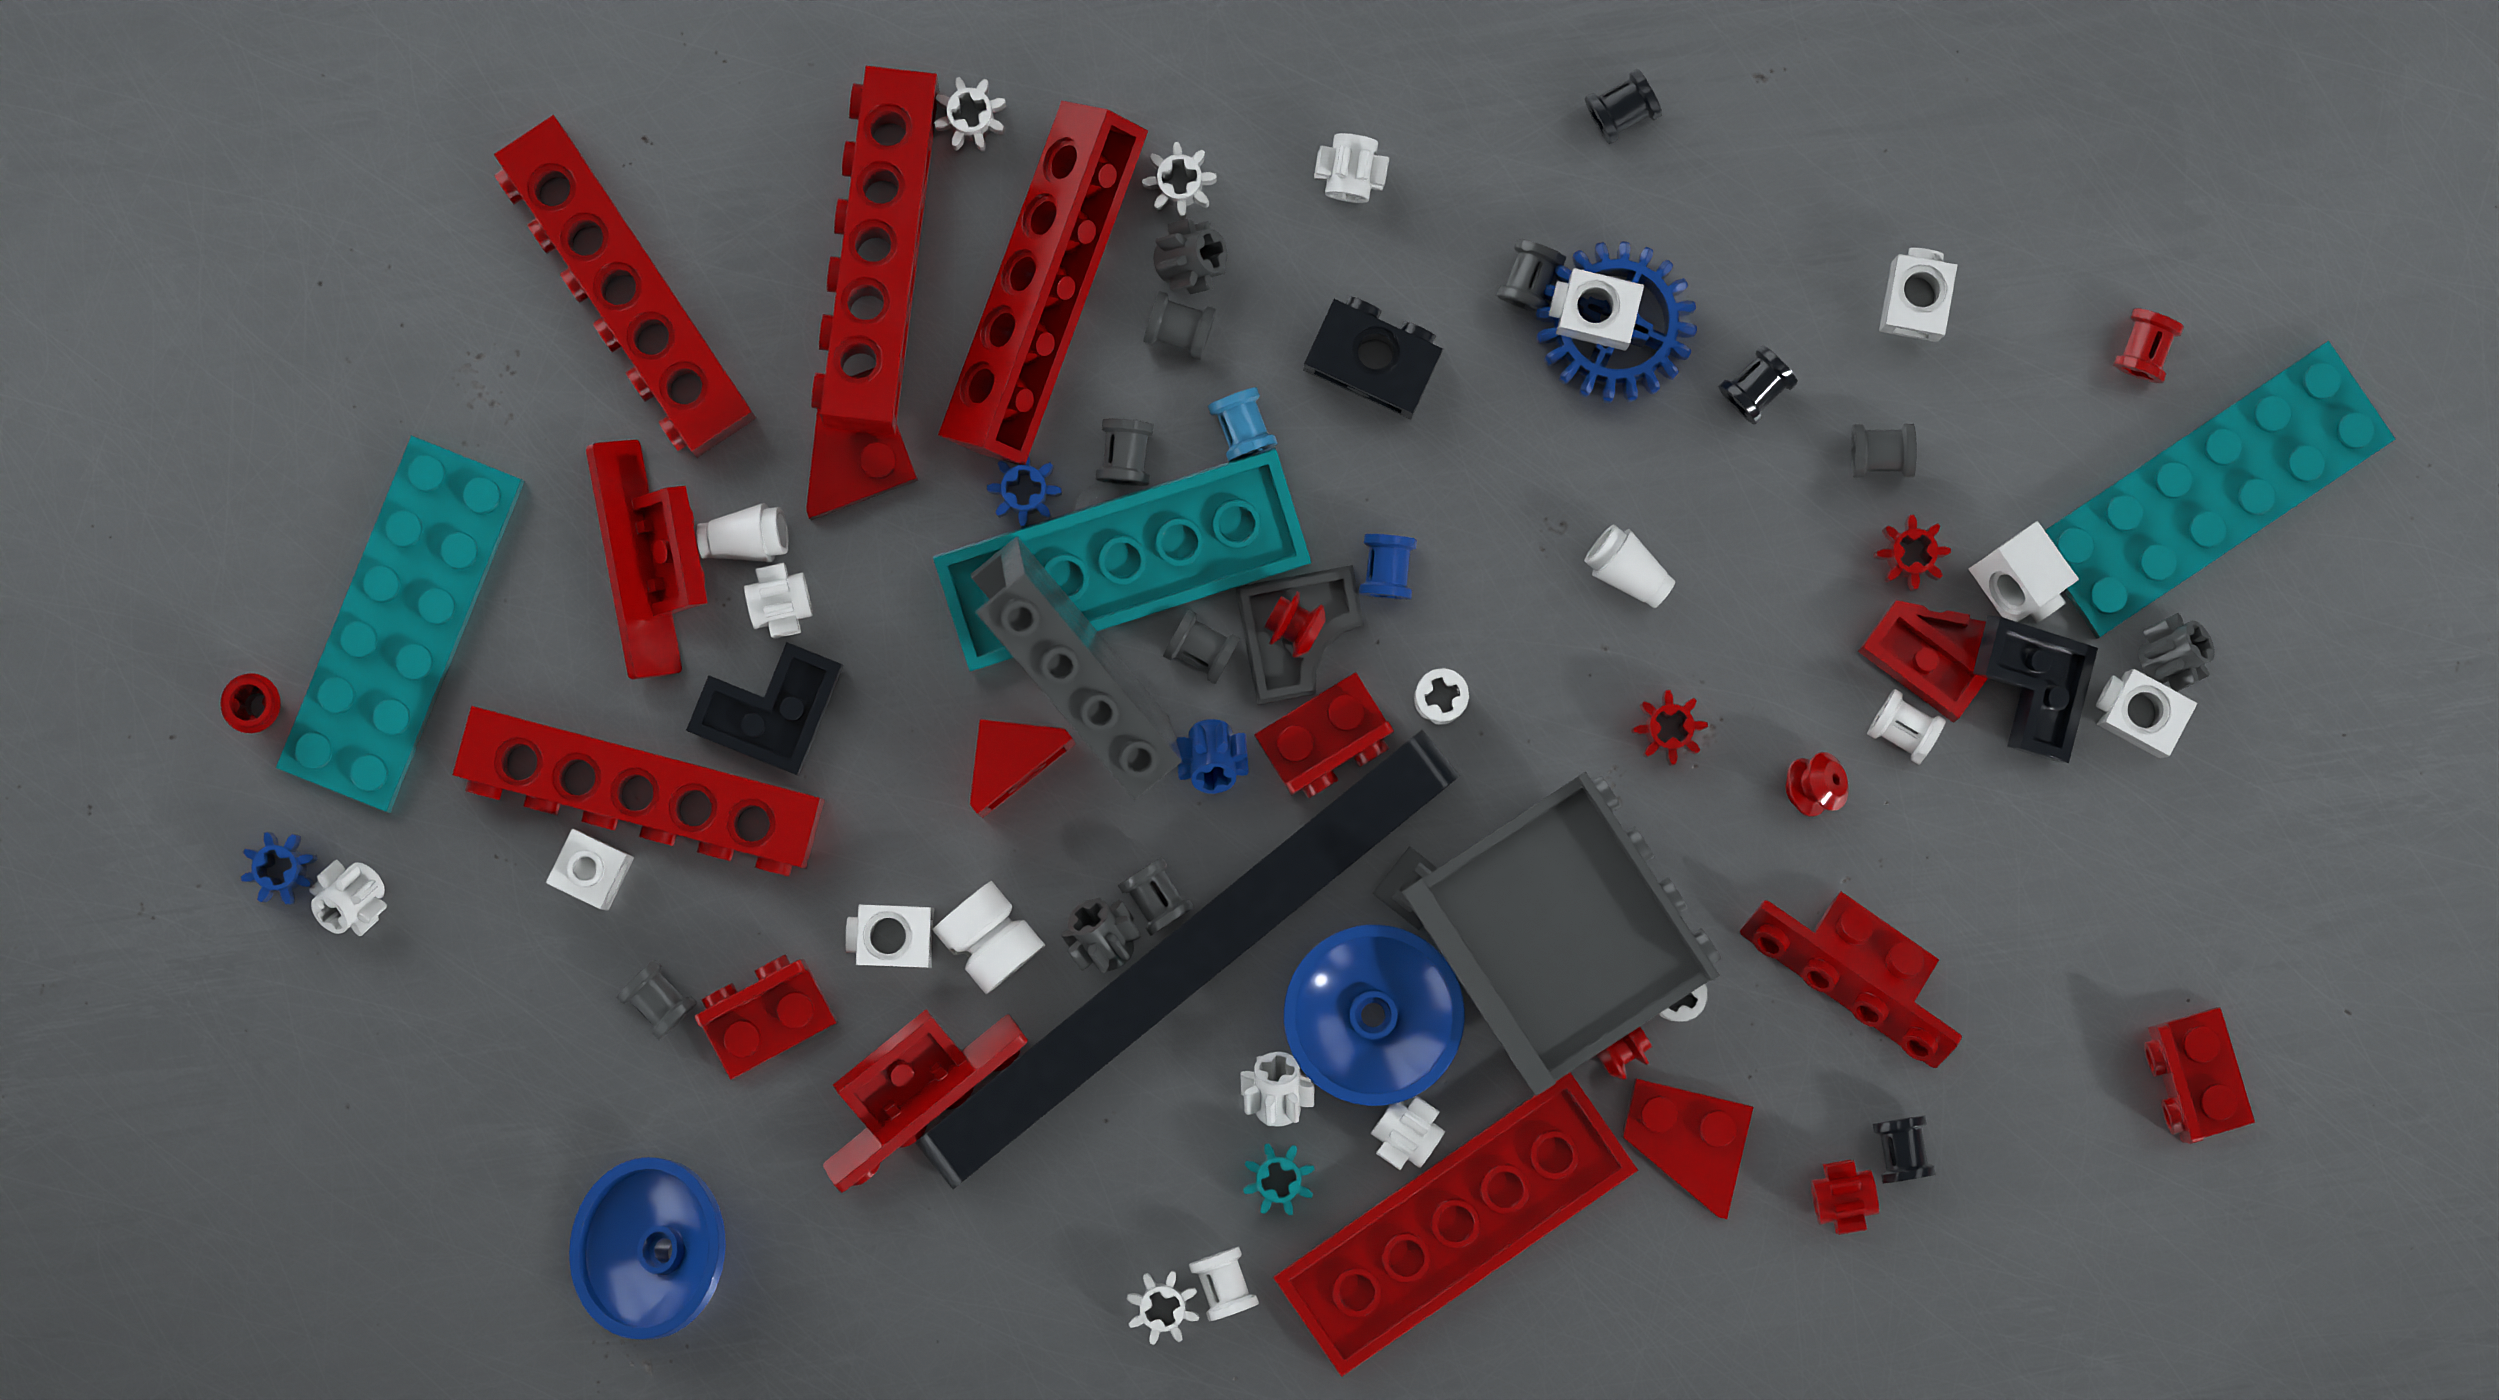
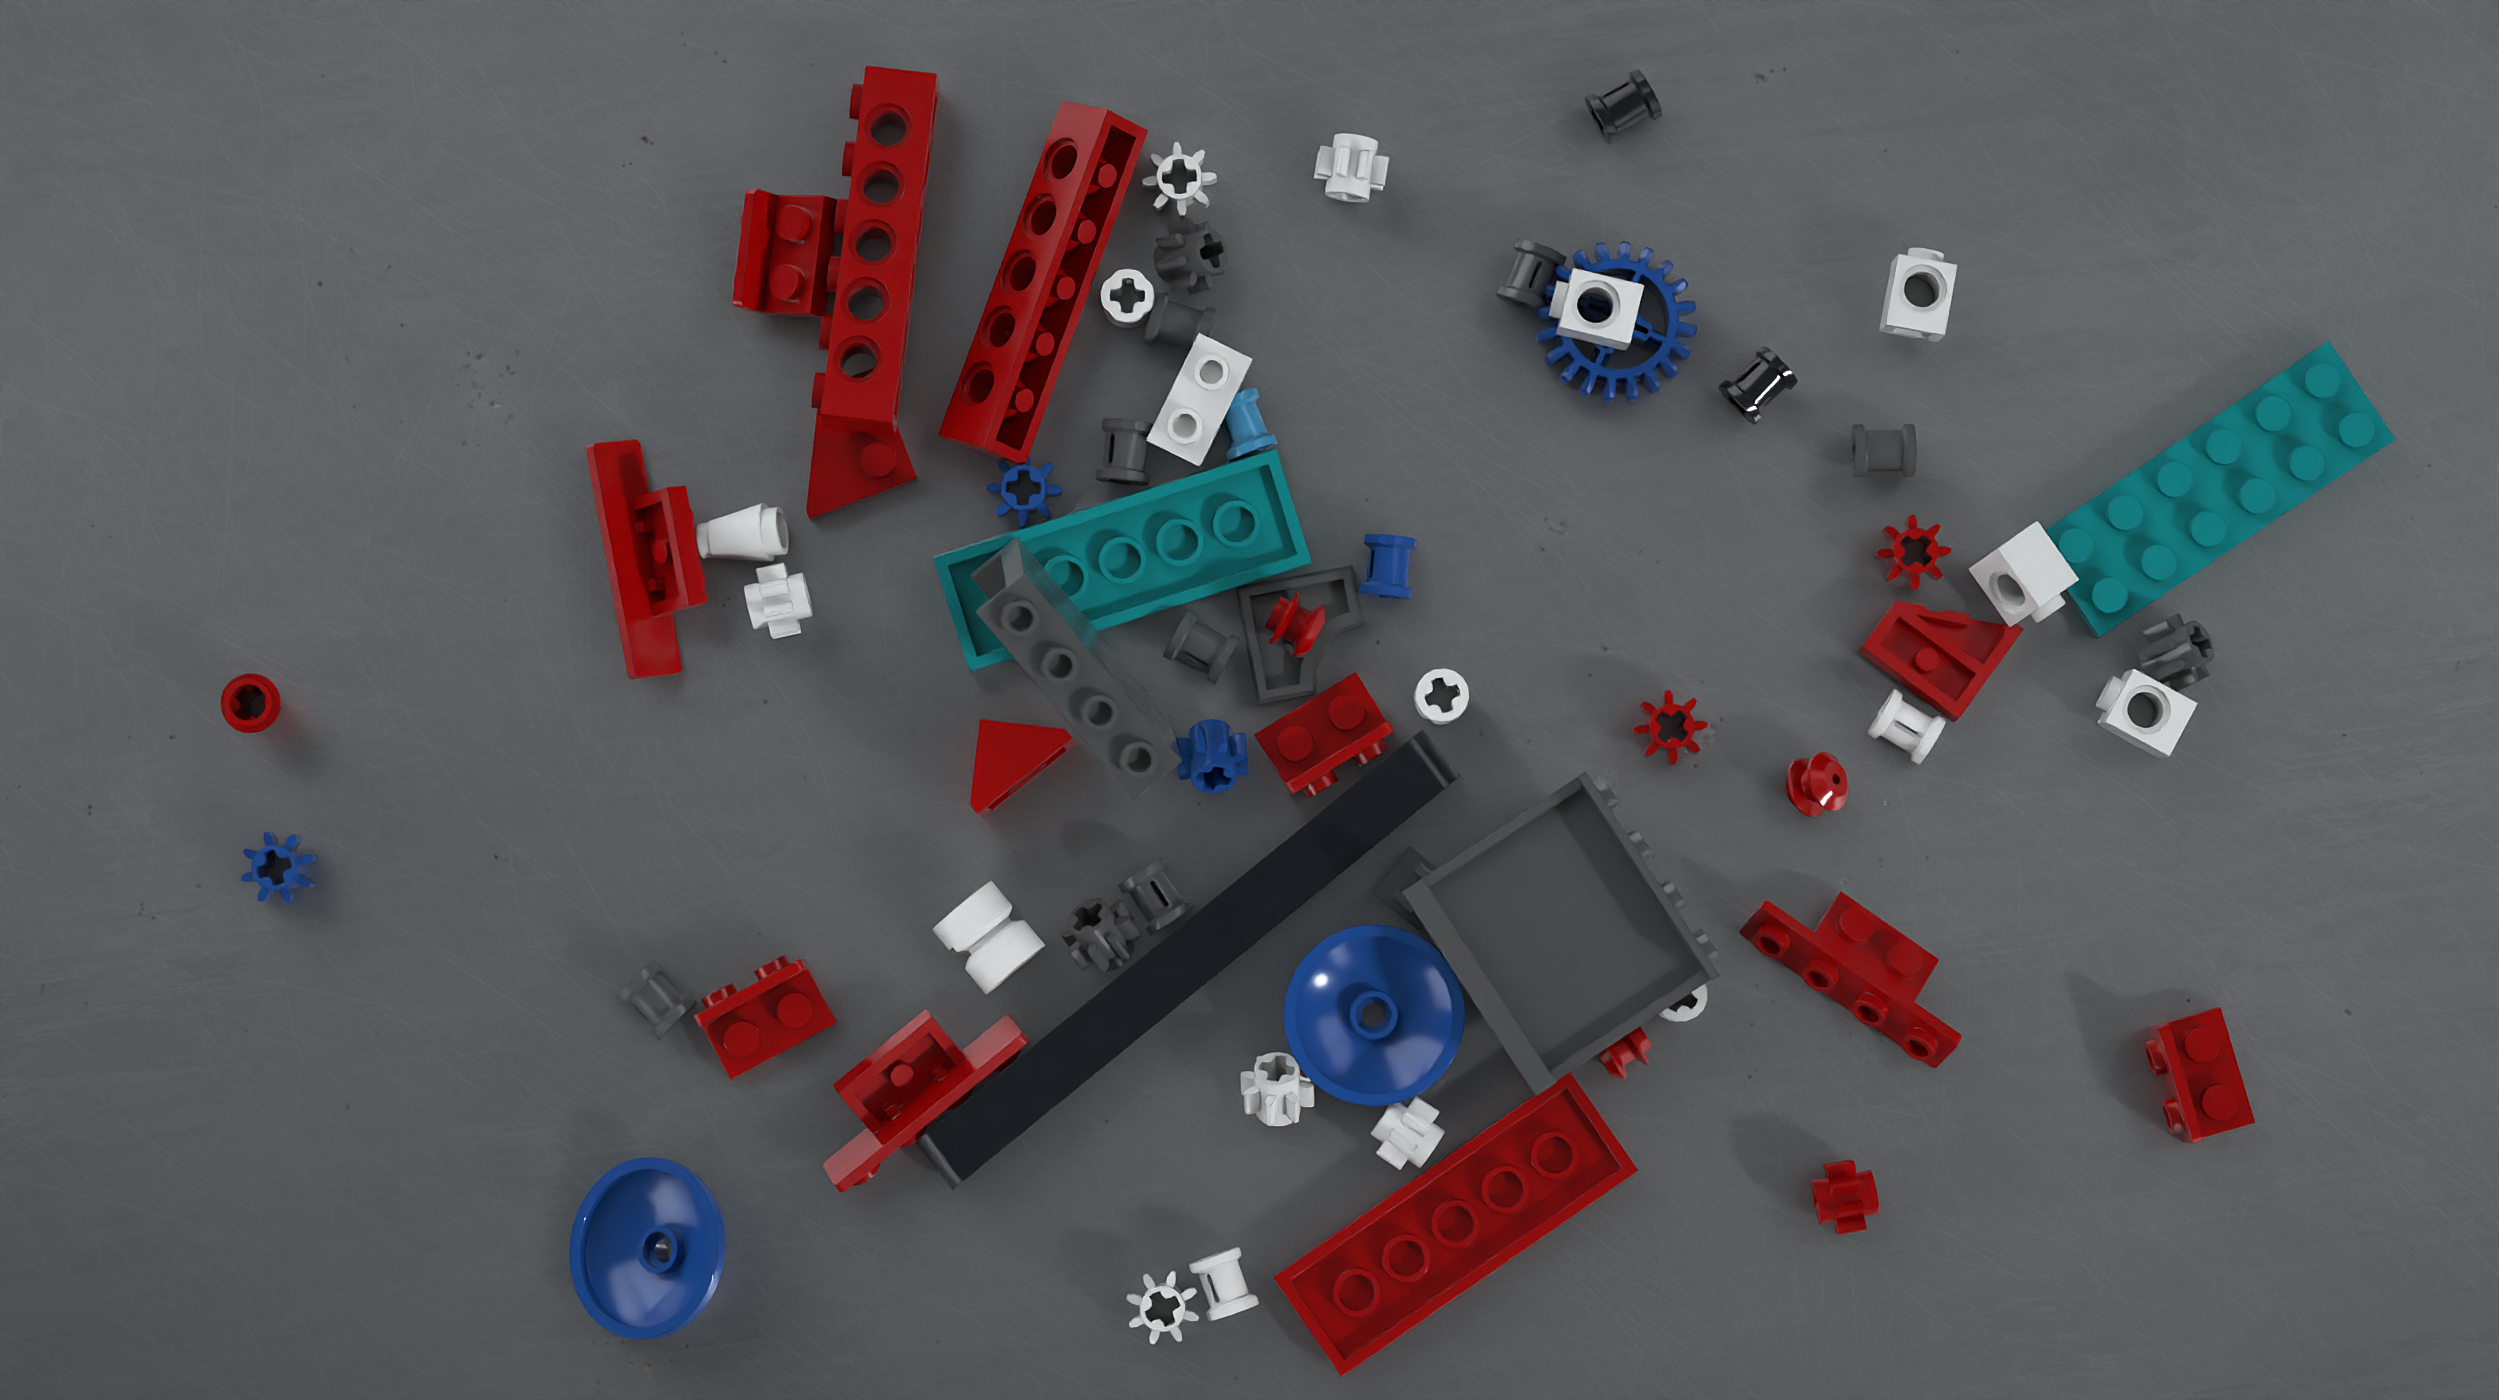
teal plate [276,436,525,813] -> none
white gear [309,860,387,936] -> none
red brick [452,706,825,877] -> none
red brick [494,115,757,458] -> none
white brick [546,829,634,910] -> none
black plate [686,642,844,776] -> none
white brick [846,904,934,968] -> none
white gear [934,77,1007,152] -> none
teal gear [1243,1143,1315,1216] -> none
black brick [1303,296,1443,420] -> none
white cone [1584,524,1676,609] -> none
red wing [1621,1078,1754,1219] -> none
black bush [1873,1115,1936,1184] -> none
black plate [1973,616,2098,763] -> none
red bush [2113,308,2184,384] -> none
none -> red bracket [732,189,838,318]
none -> white bush [1100,269,1155,330]
none -> white hinge [1146,333,1253,467]

